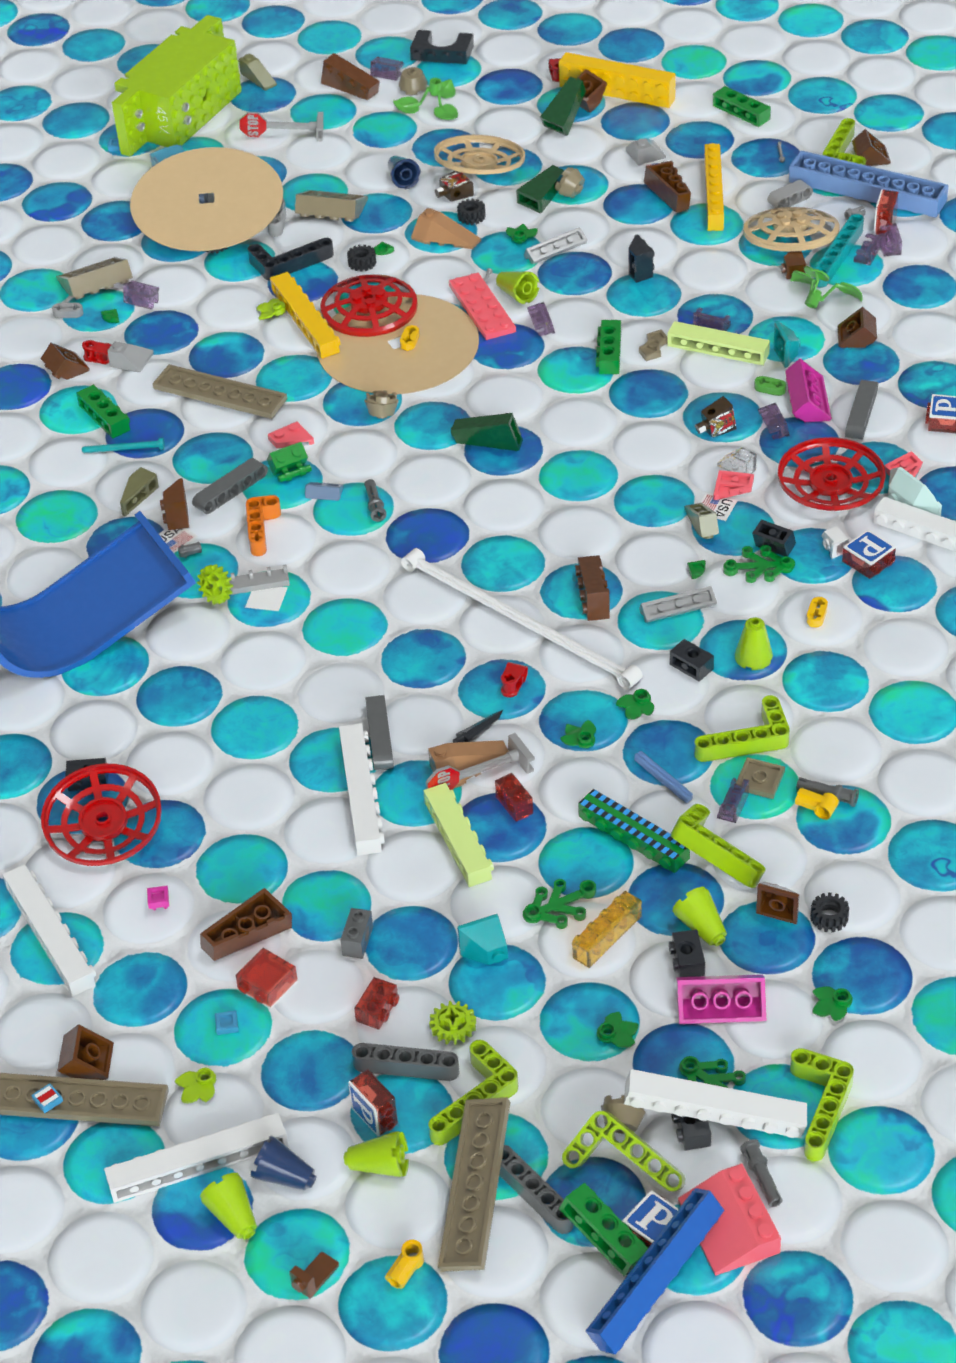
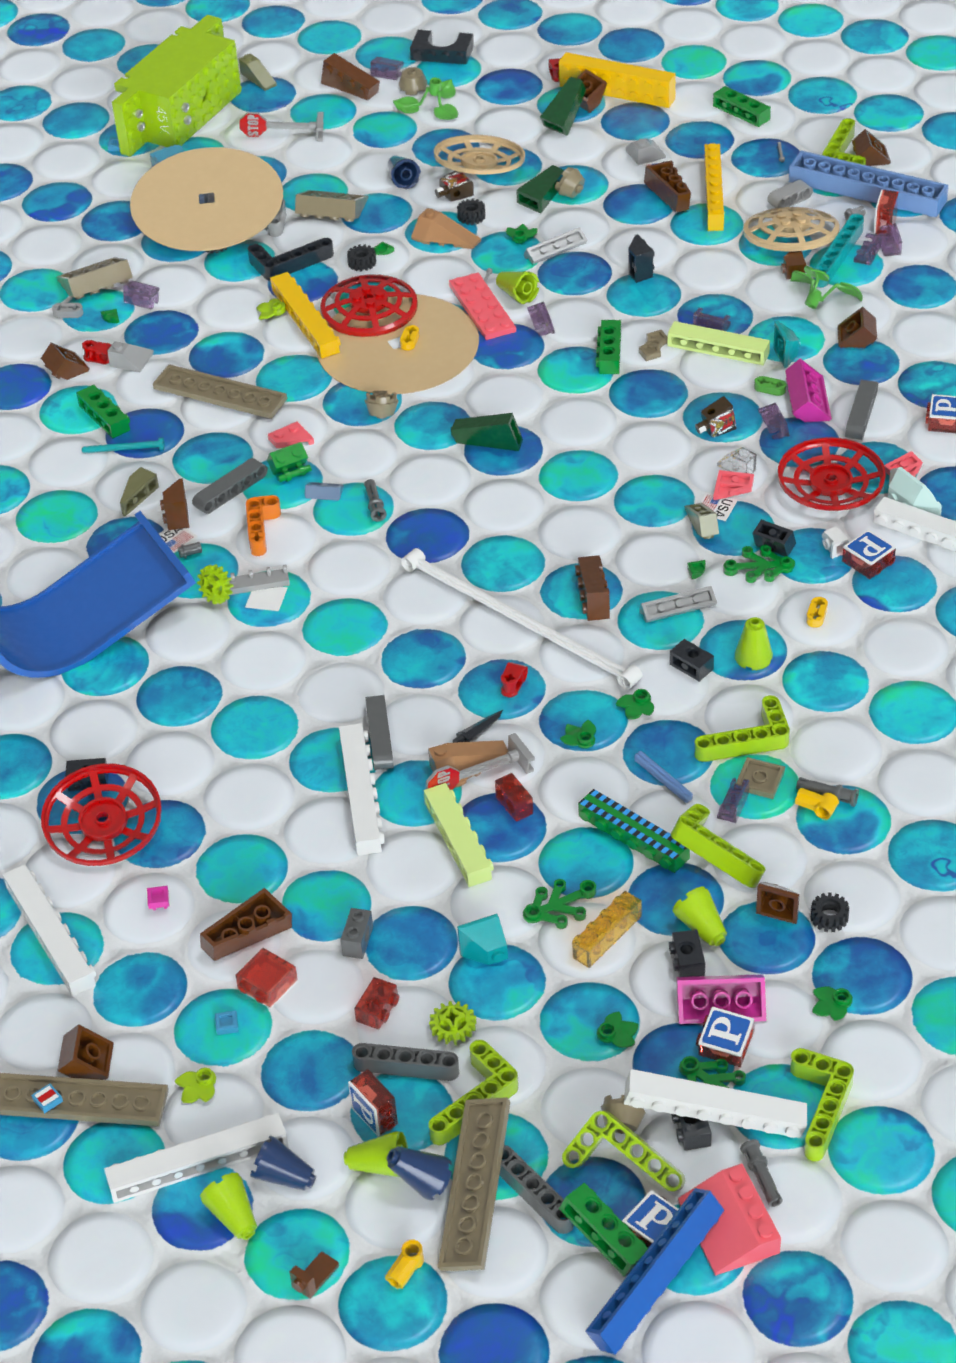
none -> dark blue cone [387,1146,452,1200]
none -> piece [696,1007,755,1068]

